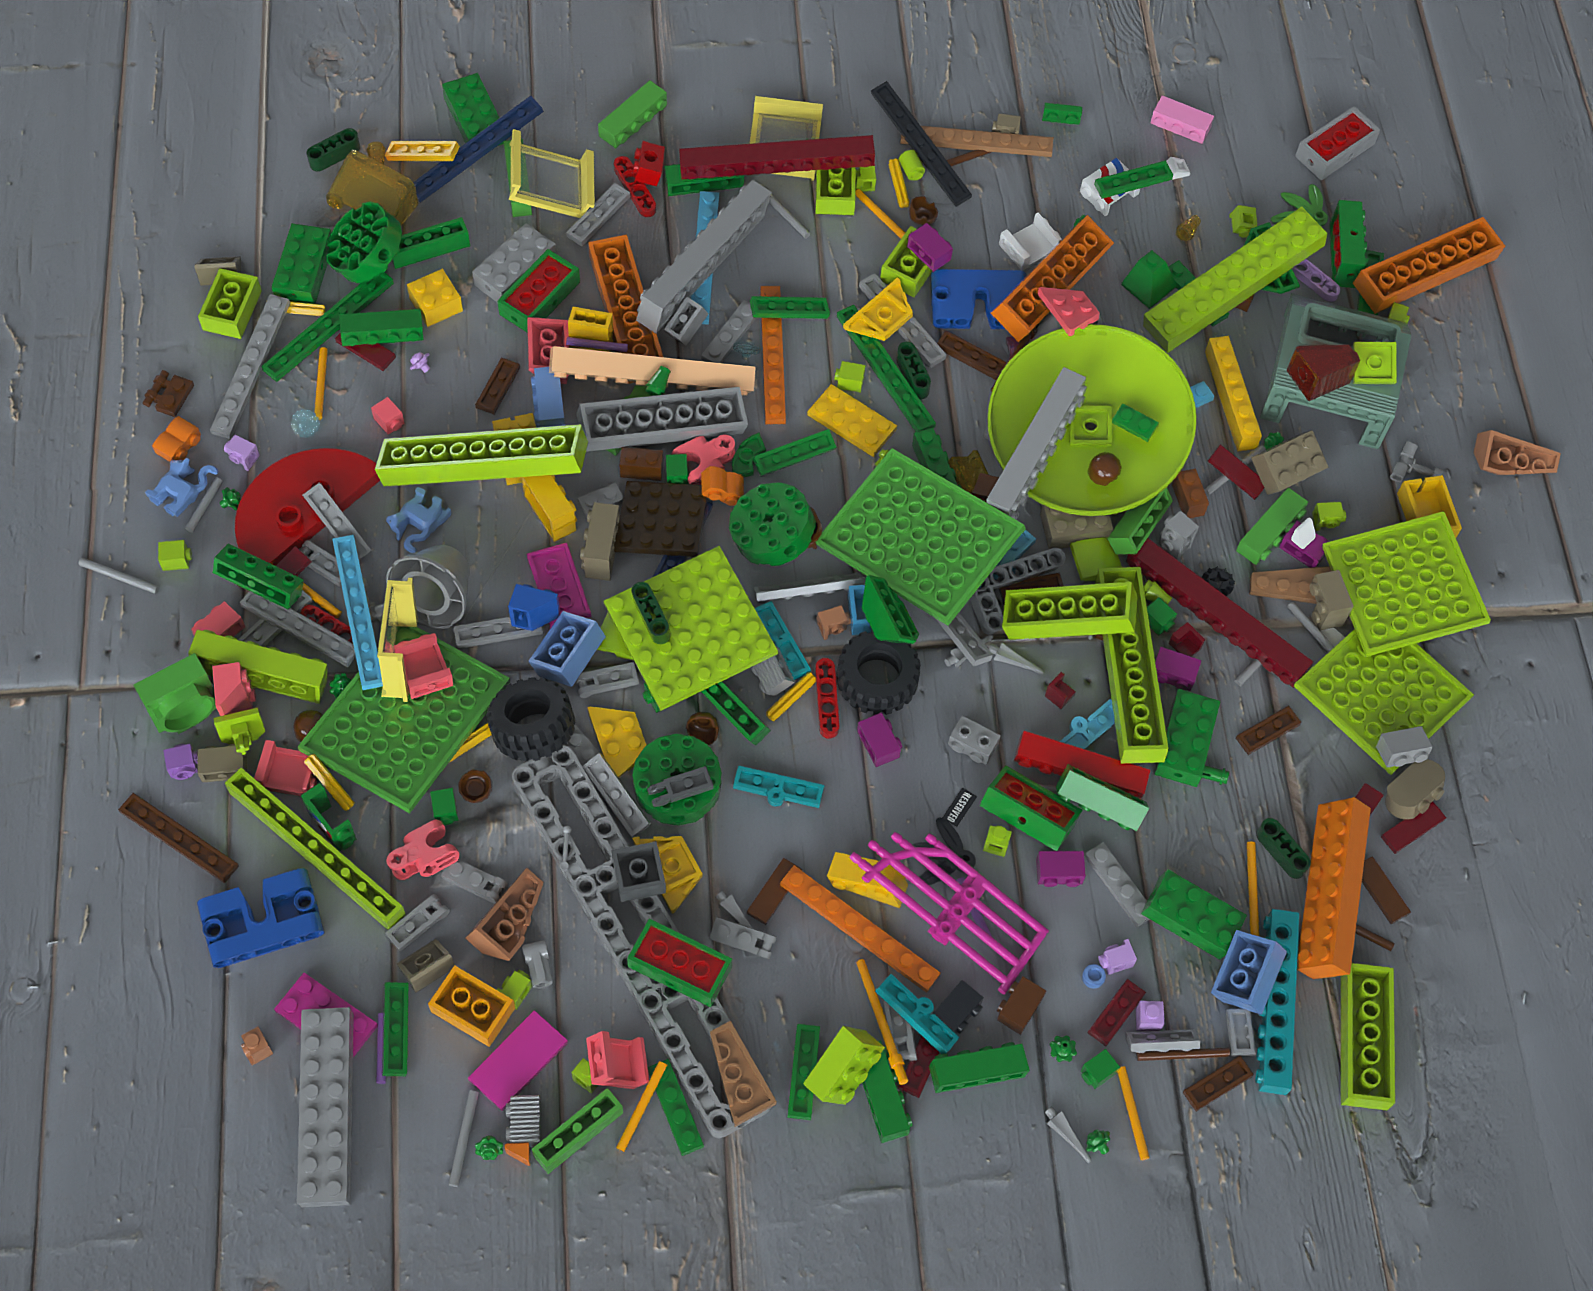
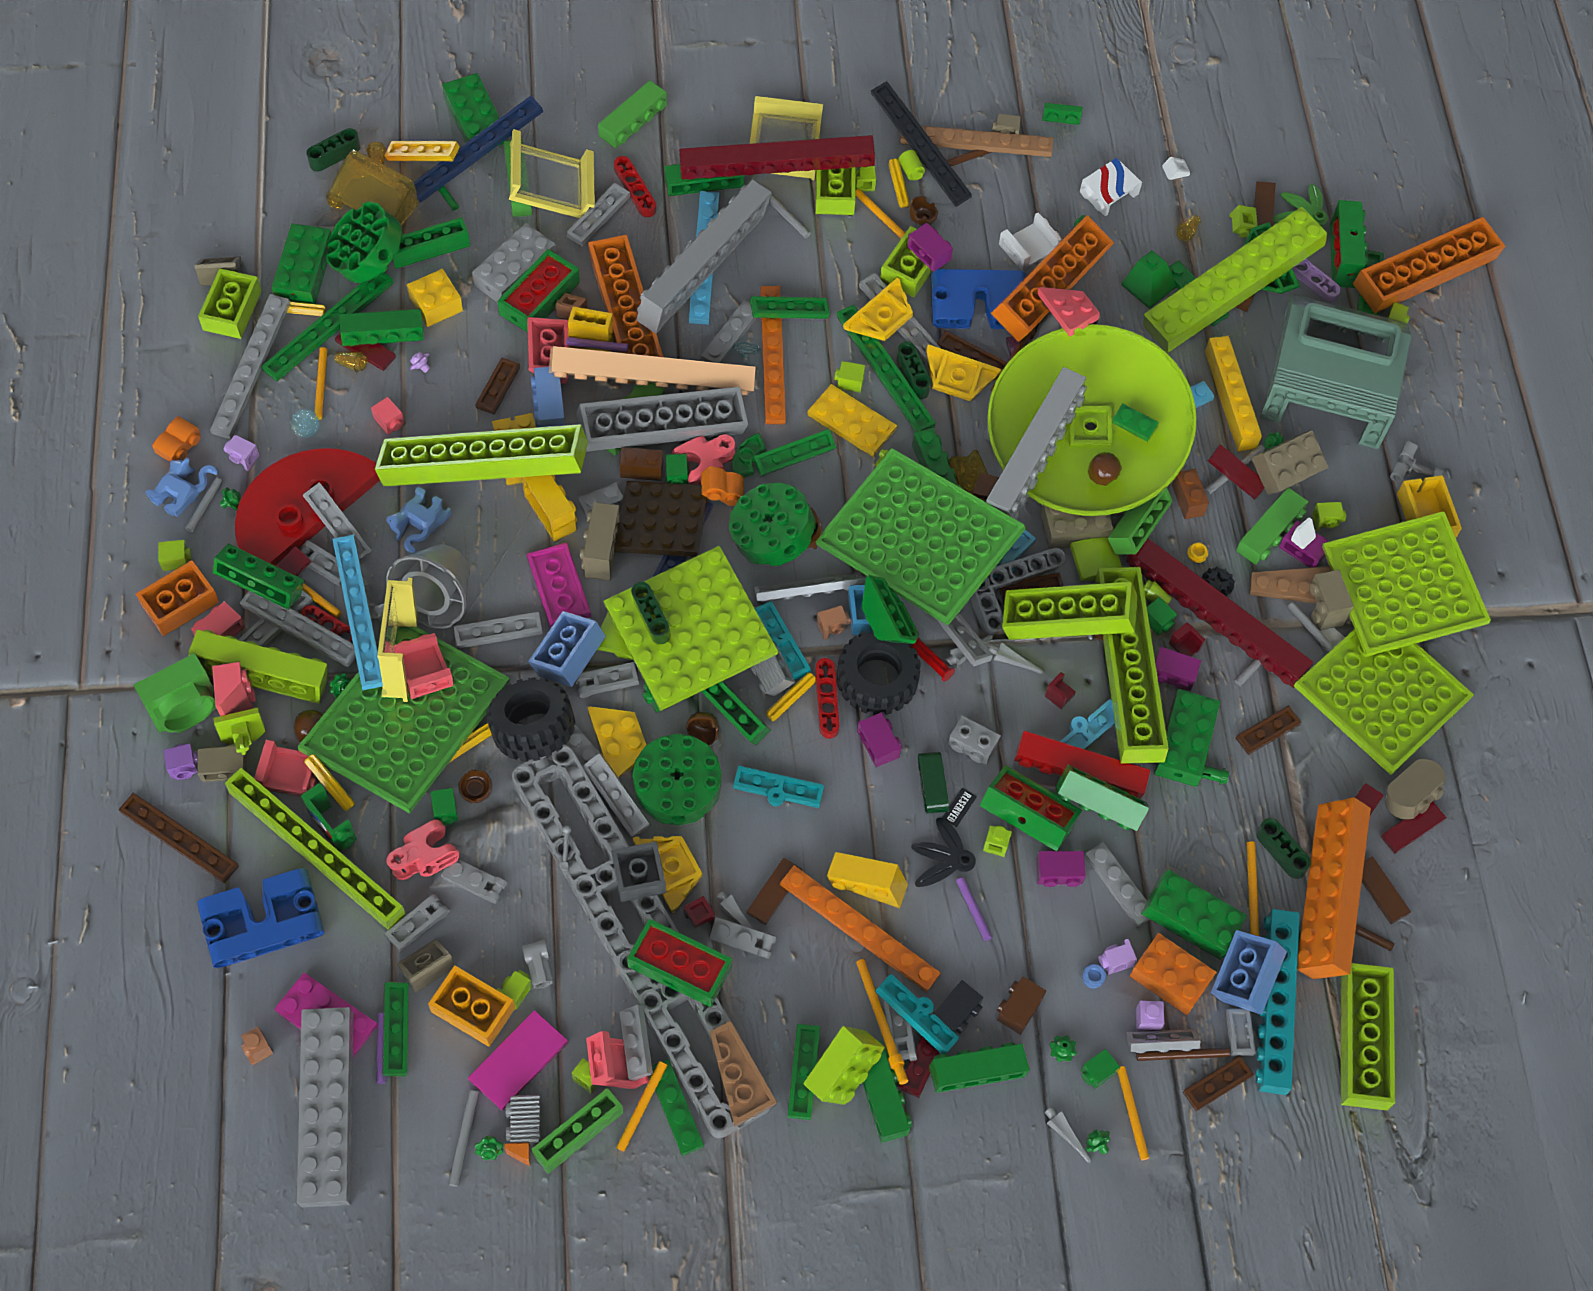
light grey bar [79,557,159,594] -> none
reddish brown plate [142,370,194,417] -> none
nougat wedge [465,868,544,961] -> none
blue slope [508,584,560,631] -> none
red brick [632,141,665,187] -> none
green cone [645,366,671,396] -> none
dark grey hinge [647,767,713,807] -> none
light grey brick [664,297,709,346] -> none
dark pink piece [849,832,1049,995] -> none
dark red tile [1087,979,1146,1047] -> none
green plate [1094,160,1173,199] -> none
bright pink brick [1151,95,1214,144] -> none
light grey brick [1159,511,1199,559] -> none
clear red slope [1286,345,1360,401] -> none
brick [1295,106,1380,181] -> none
lime plate [1353,342,1397,384] -> none
light grey brick [1376,726,1433,767] -> none
nougat wedge [1474,430,1561,475] -> none
none -> orange brick [136,560,220,636]
none -> clear yellow cone [335,352,367,372]
none -> green piece [438,186,459,211]
none -> nougat brick [555,293,587,320]
none -> light grey plate [619,1005,653,1081]
none -> dark red panel [684,896,715,928]
none -> red axle [911,637,955,682]
none -> dark green beam [918,752,949,814]
none -> yellow wing [926,344,1001,402]
none -> orange brick [1130,933,1217,1016]
none -> yellow plate [1187,543,1208,563]
none -> reddish brown tile [1254,181,1276,226]

